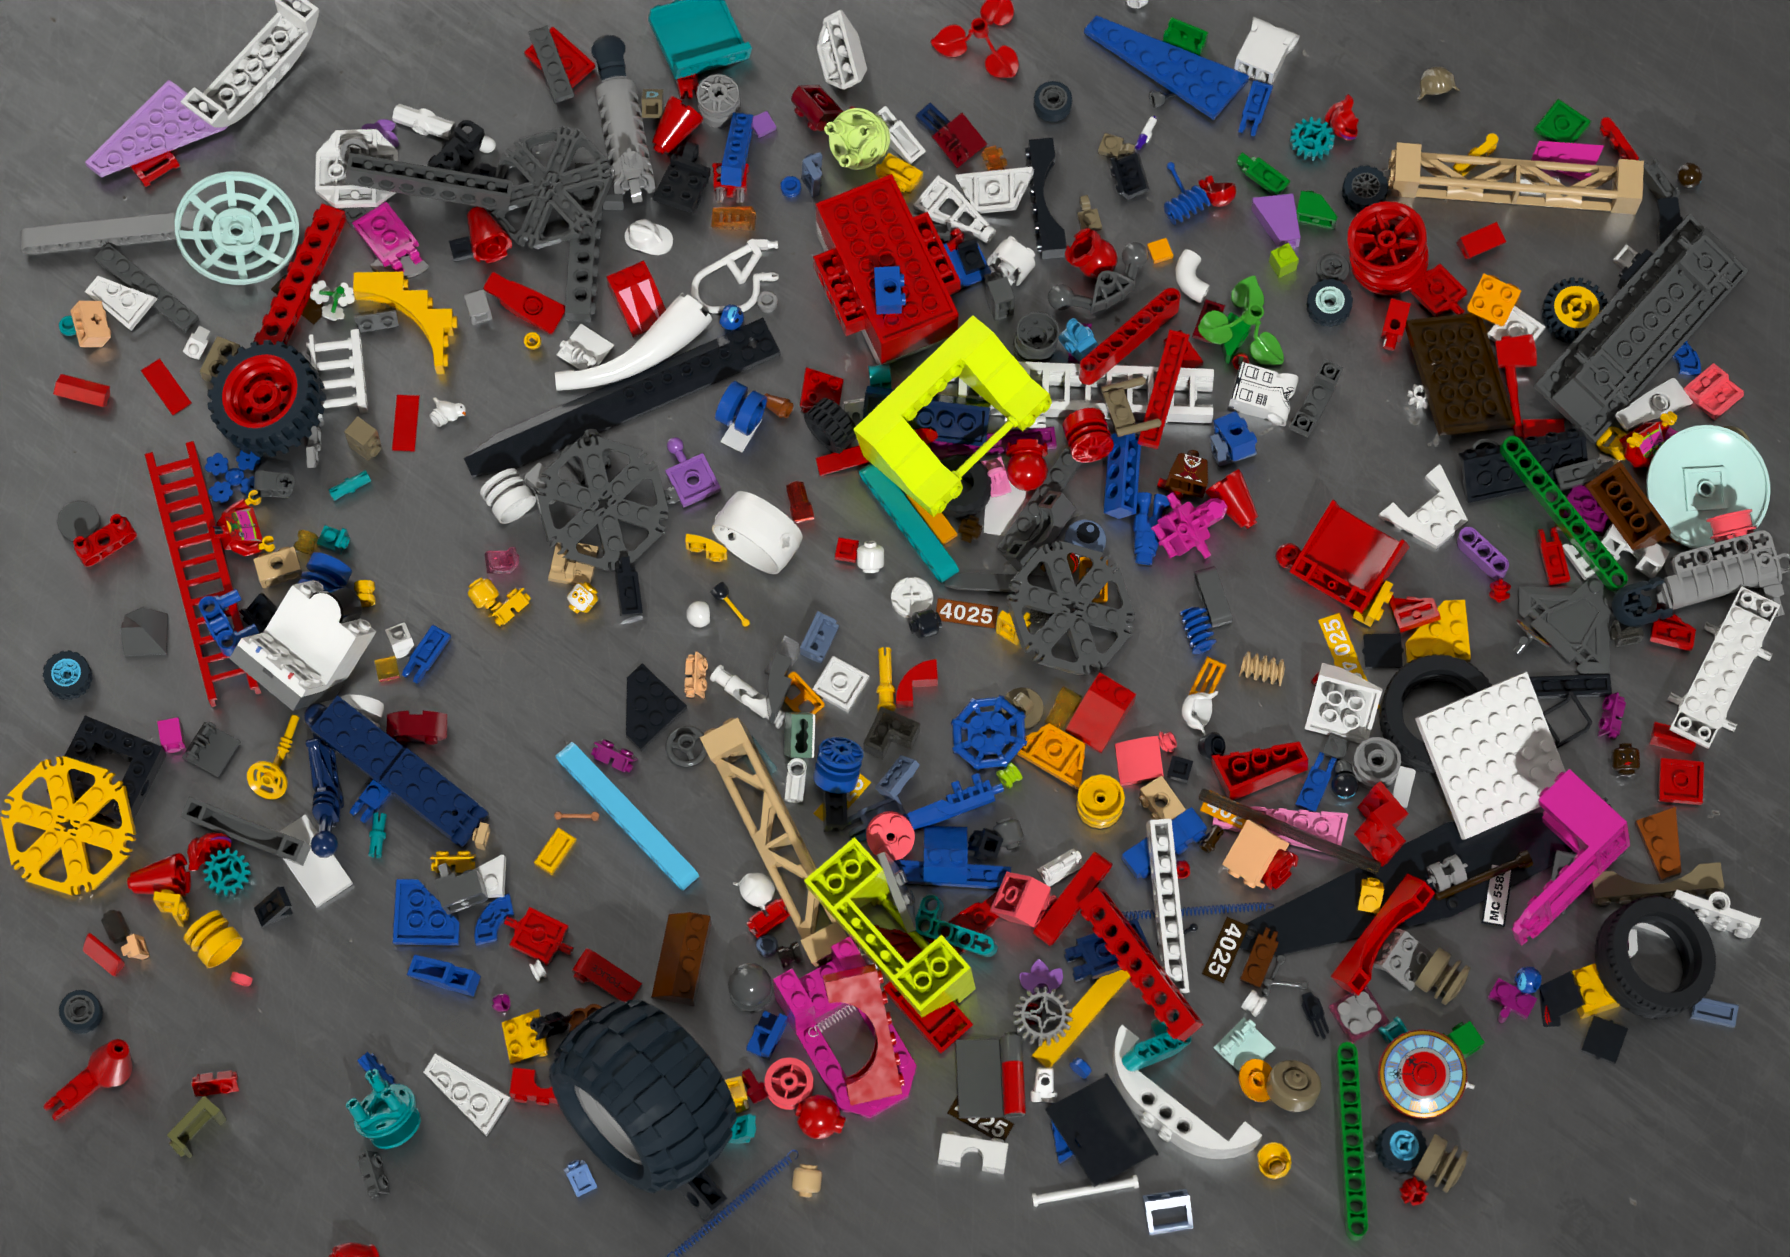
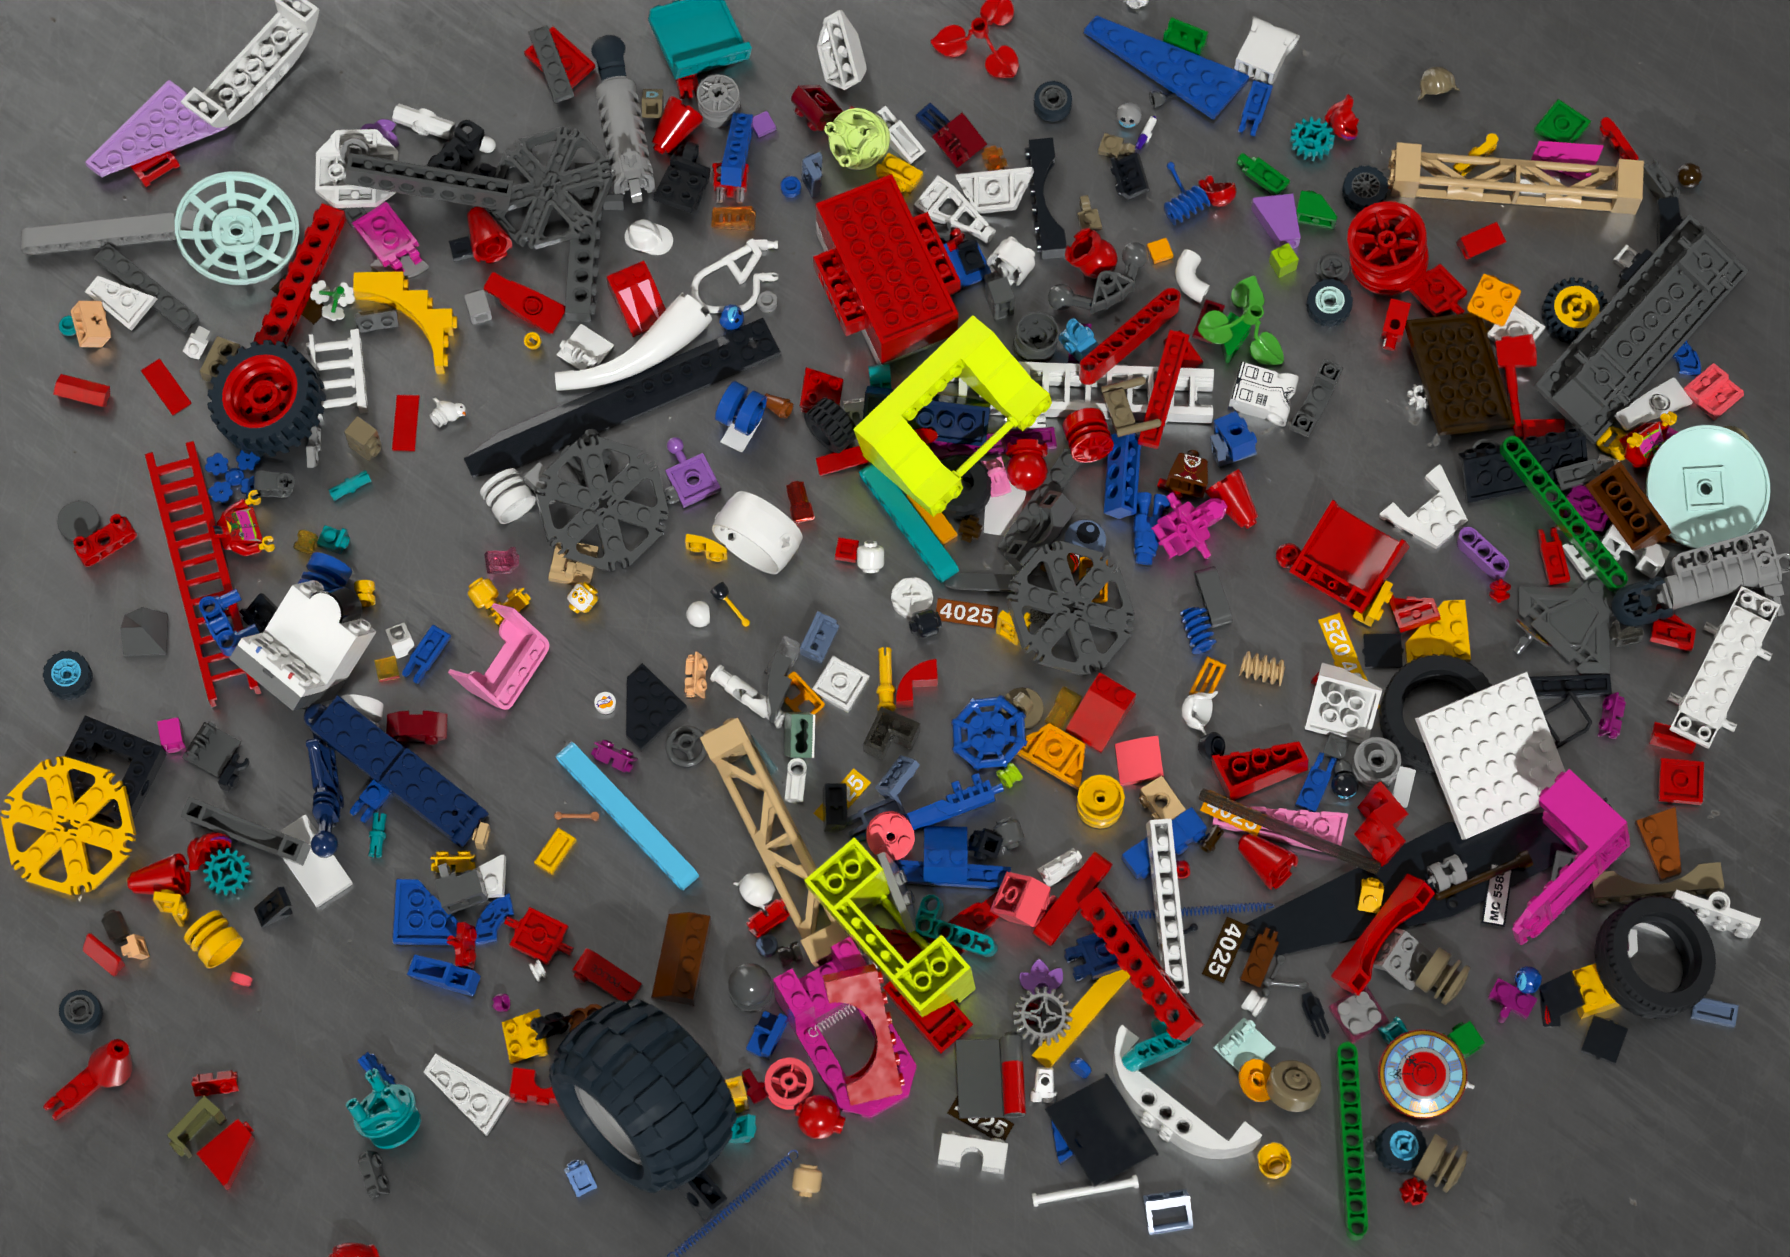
yellow dish [247,715,300,799] -> none
tan brick [253,547,303,589] -> none
black hinge [615,556,643,616] -> none
blue wheel [813,737,864,794] -> none
blue brick [874,266,906,315] -> none
coral plate [1159,732,1177,753] -> none
black plate [1167,755,1193,783] -> none
light nougat panel [1222,820,1290,888] -> none
red hinge [1233,352,1249,370] -> none
dark brown head [1612,743,1640,775] -> none
coral wheel [1706,509,1757,543] -> none
none -> red slope [196,1119,255,1190]
none -> black plate [218,753,250,792]
none -> red plate [447,922,477,970]
none -> bright pink windscreen [448,603,549,710]
none -> white tile [594,692,616,714]
none -> light grey piece [1116,102,1142,128]

